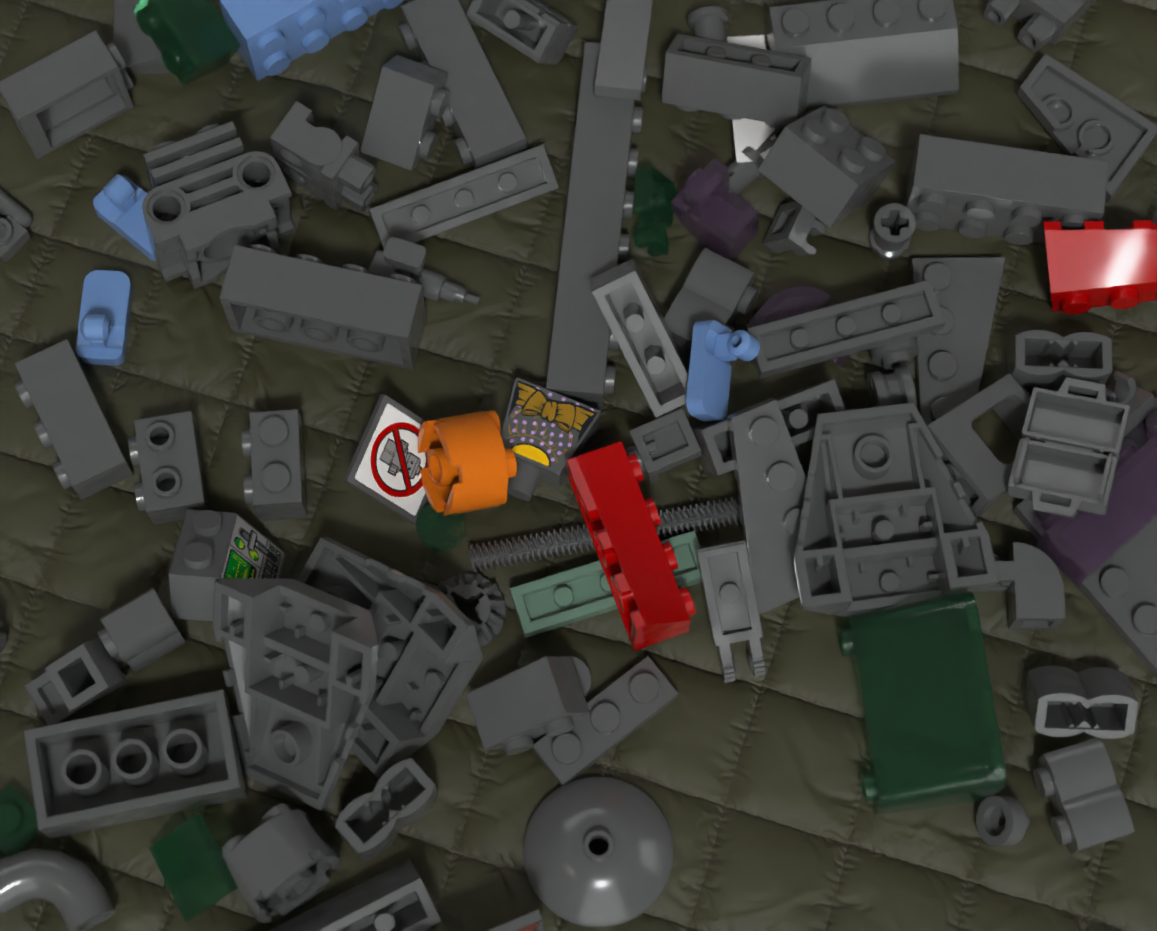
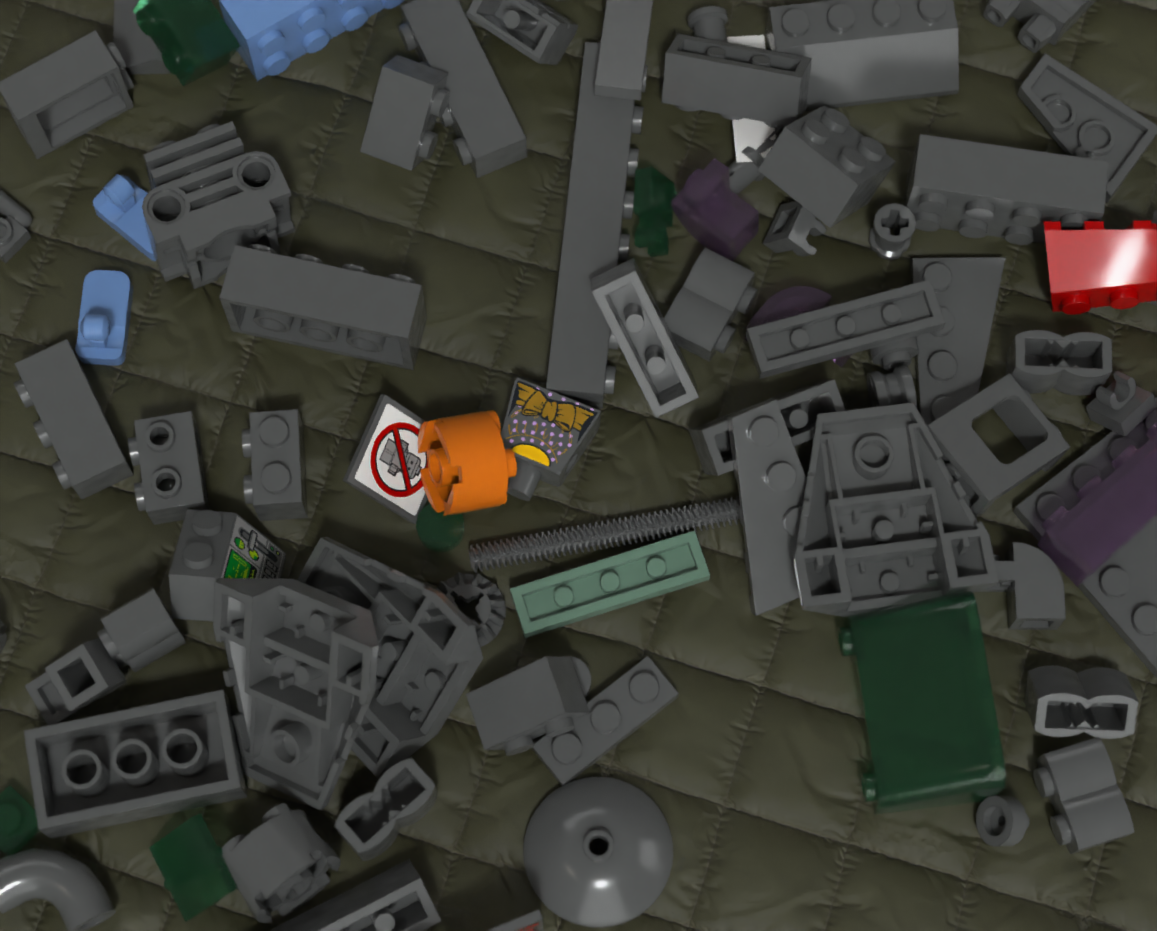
dark grey hips [270,101,378,213] -> none
dark grey piece [367,237,481,305] -> none
dark grey plate [368,145,559,250] -> none
red wedge [566,441,696,651] -> none
dark grey bracket [626,408,702,484] -> none
medium blue piece [686,320,760,422] -> none
dark grey hinge [695,540,766,683] -> none
dark grey piece [1007,377,1130,518] -> none

